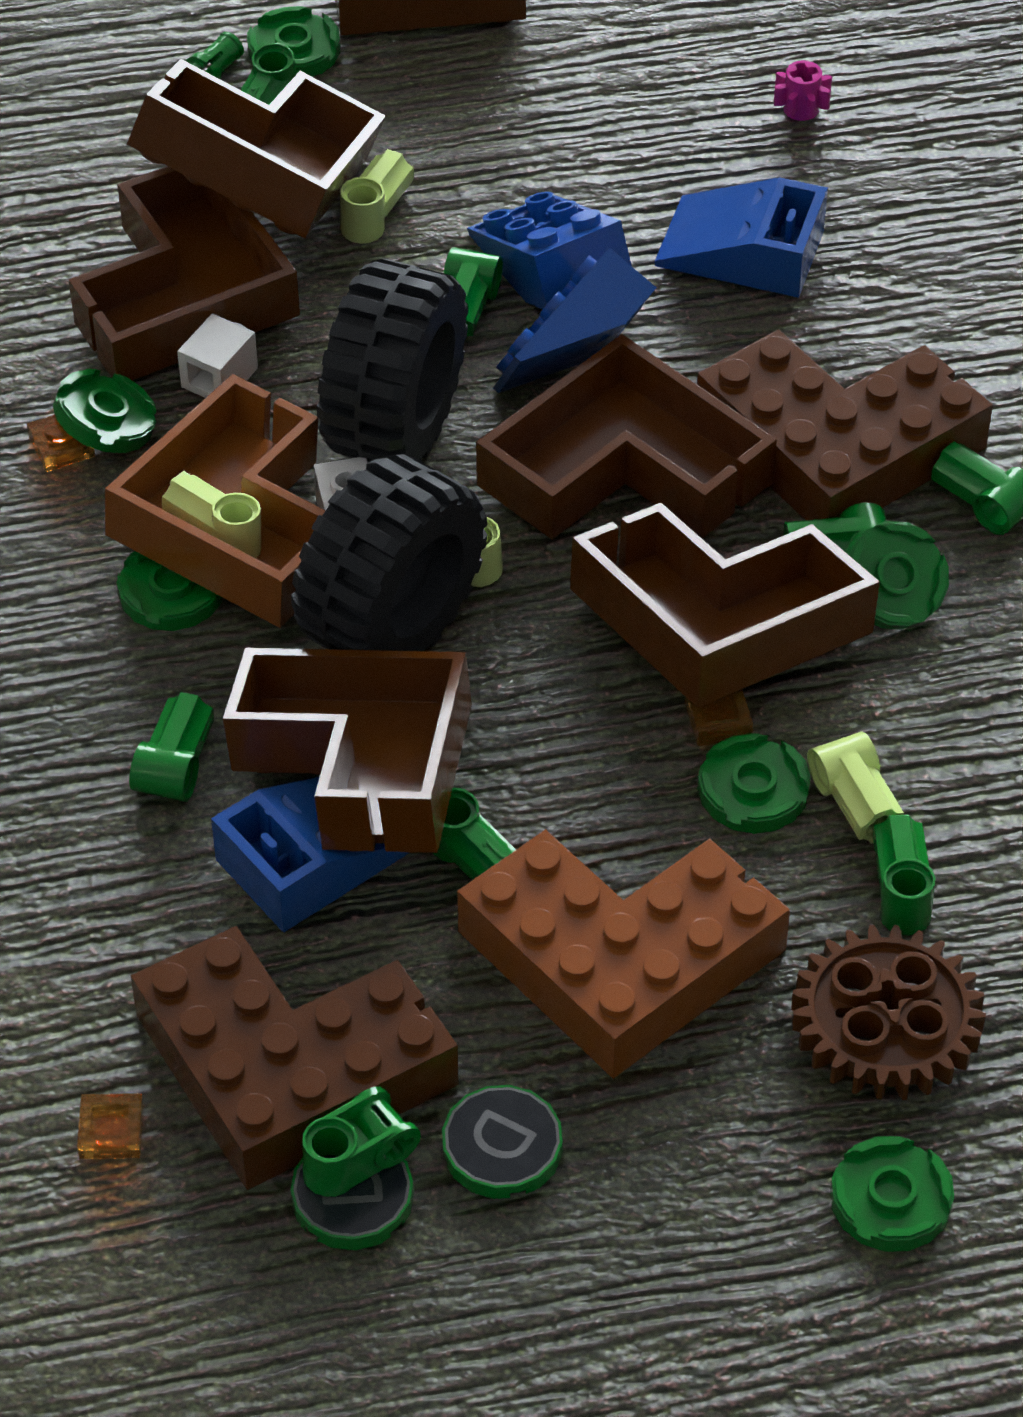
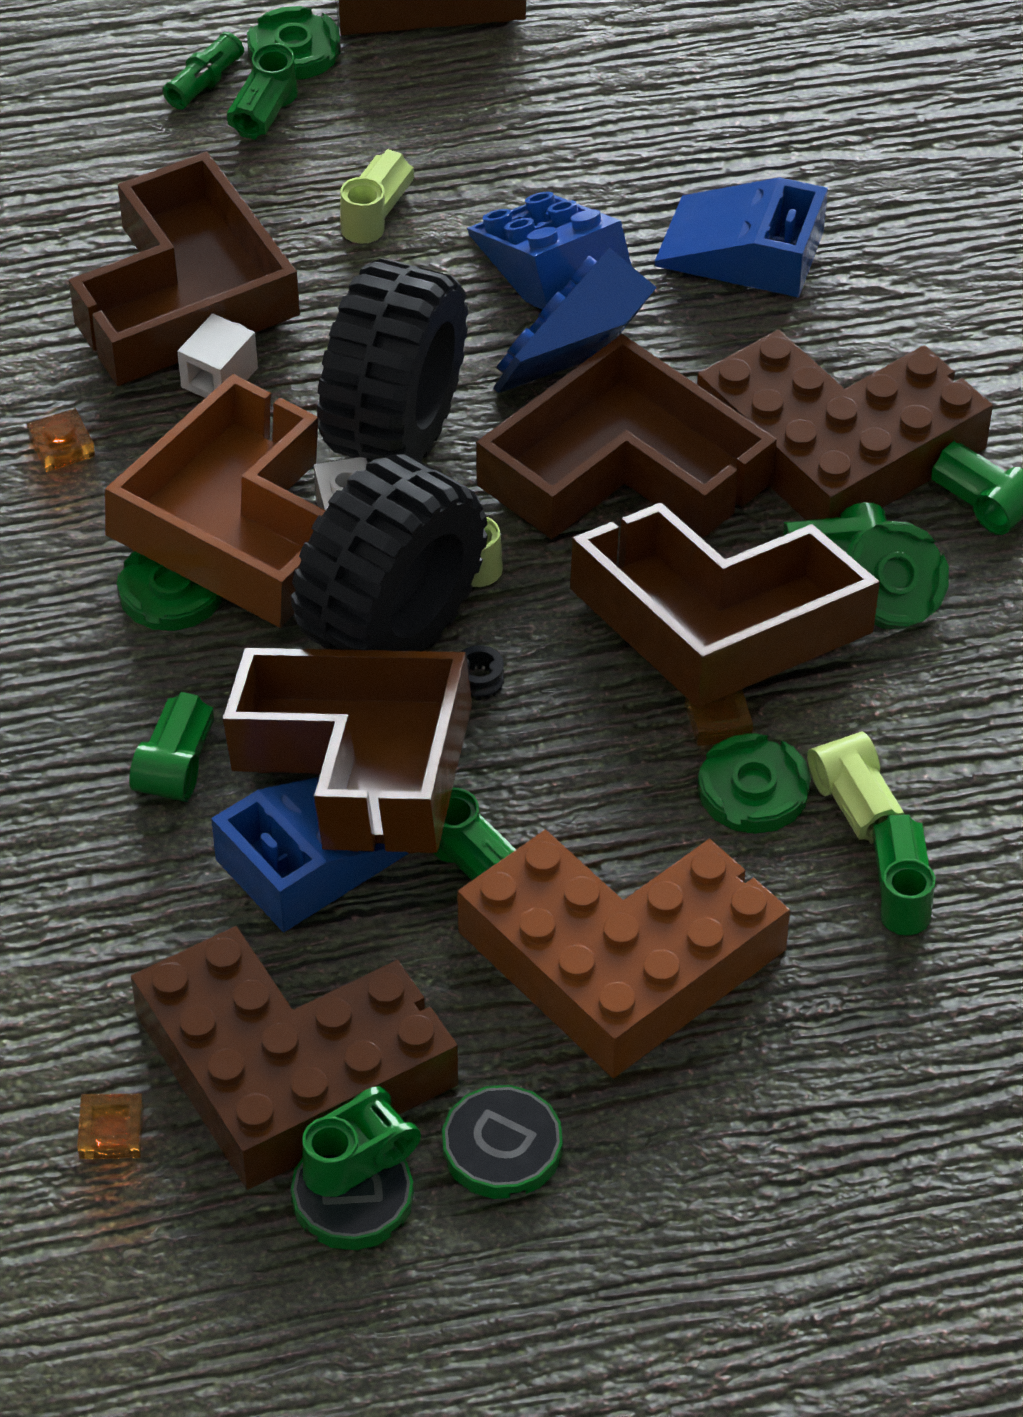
green tile [53,369,157,453] -> none
reddish brown piece [127,59,386,238] -> none
yellowish green piece [162,471,261,558] -> none
green piece [444,247,503,336] -> none
dark pink gear [773,60,832,121] -> none
reddish brown gear [791,925,986,1100] -> none
green tile [830,1136,954,1252] -> none
none -> black bush [461,645,504,700]

